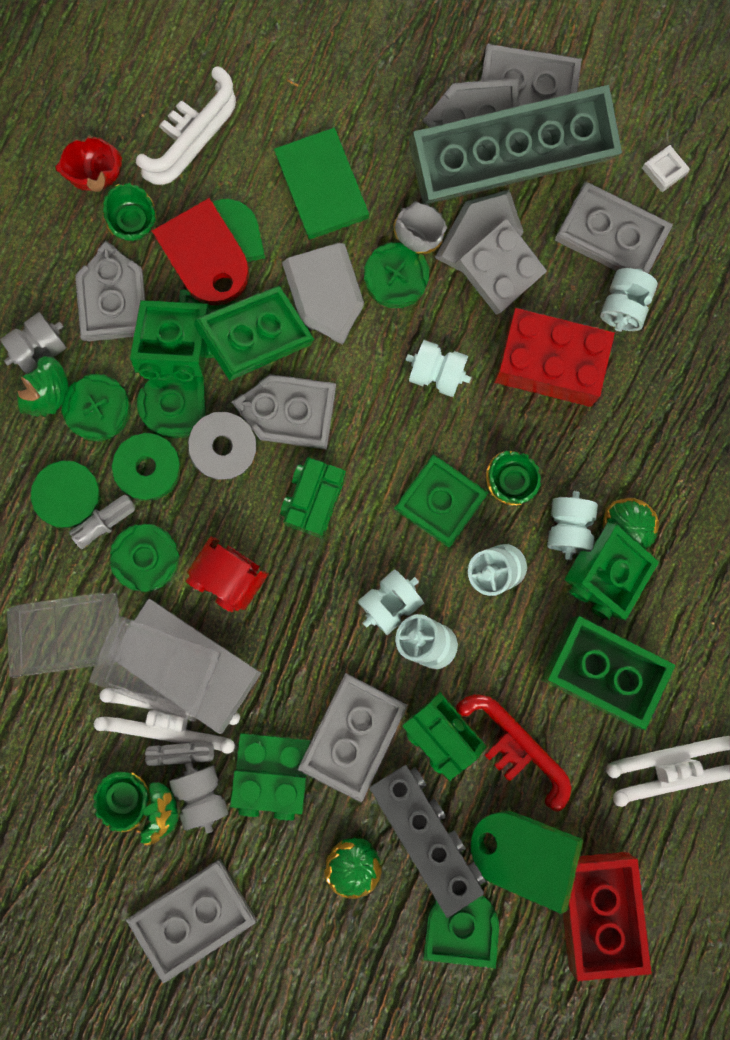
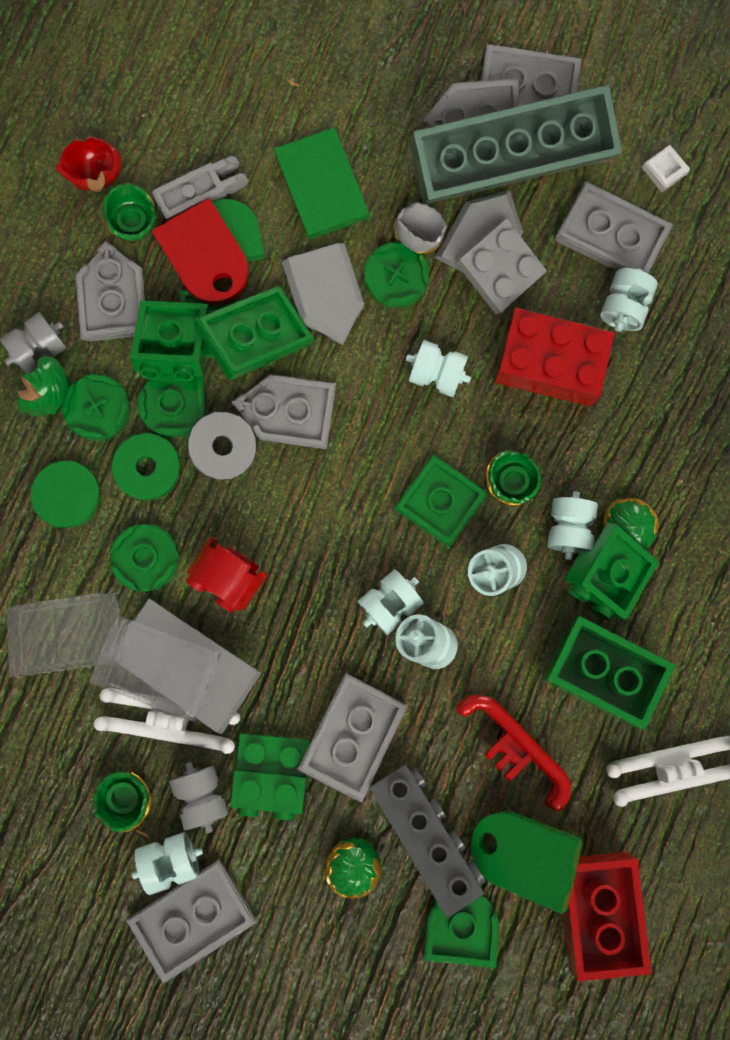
light grey axle [69,494,135,549] -> none
white piece [136,66,236,185] -> none
green hair [140,782,178,845] -> none
light grey axle [145,742,214,766] -> none
green brick [280,457,346,539] -> none
green brick [402,692,487,781] -> none
none -> light aqua wheel [132,832,203,895]
none -> light grey hinge [152,156,248,222]

